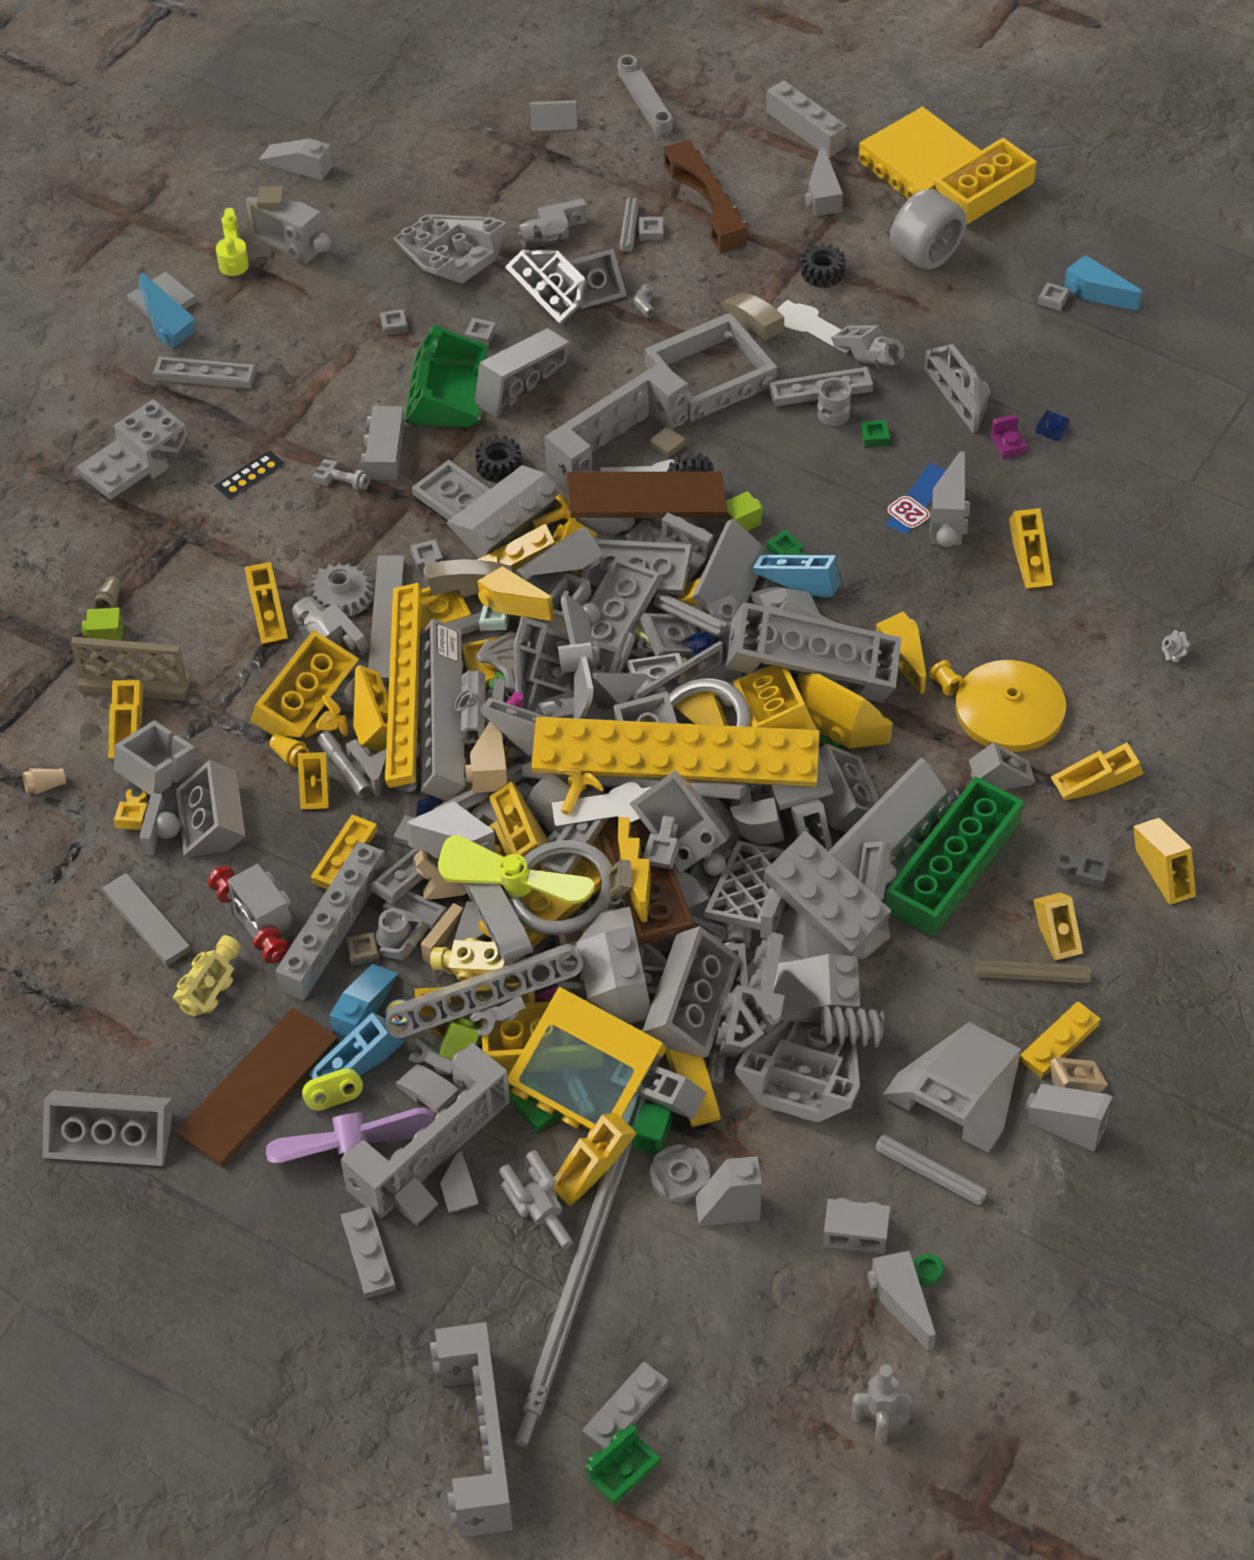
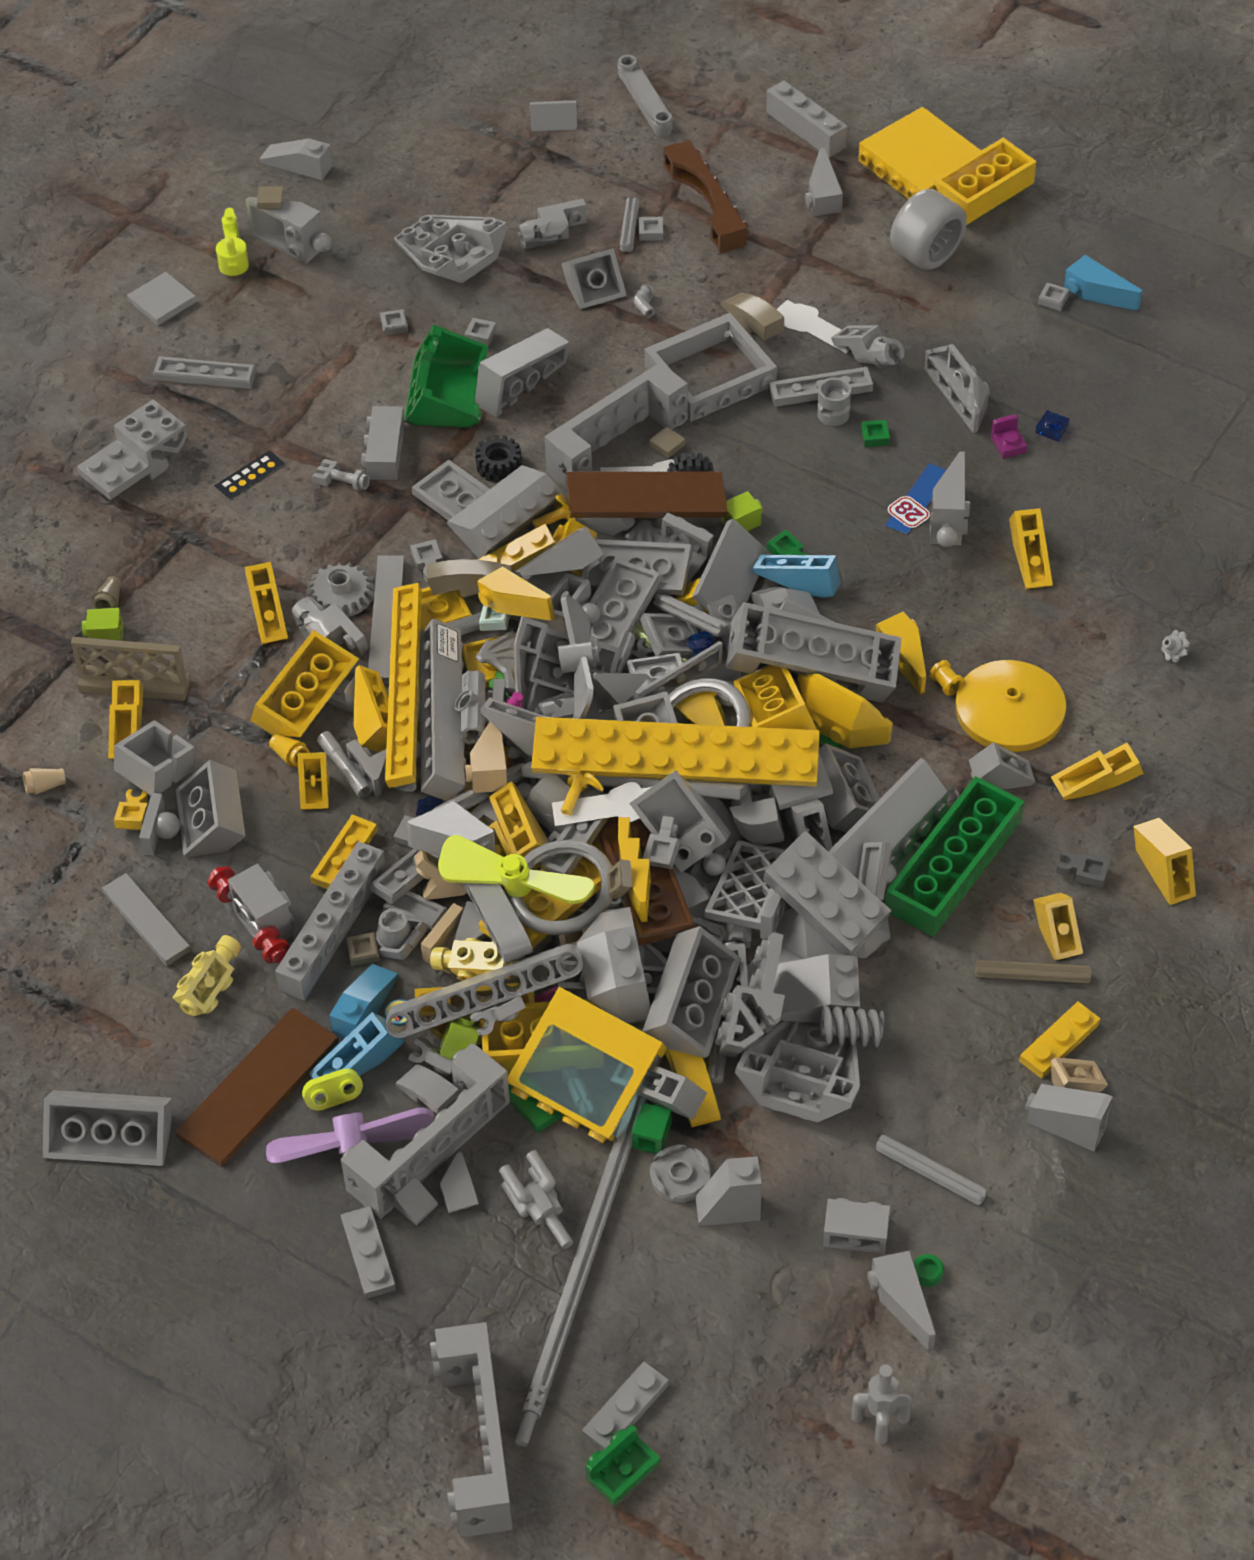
dark azure slope [139,273,195,349] -> none
yellow plant [303,695,348,738] -> none
light grey wedge [506,250,587,325] -> none
yellow slope [553,1113,636,1206] -> none
black tyre [801,243,845,288] -> none
light grey wedge [883,1022,1021,1153] -> none

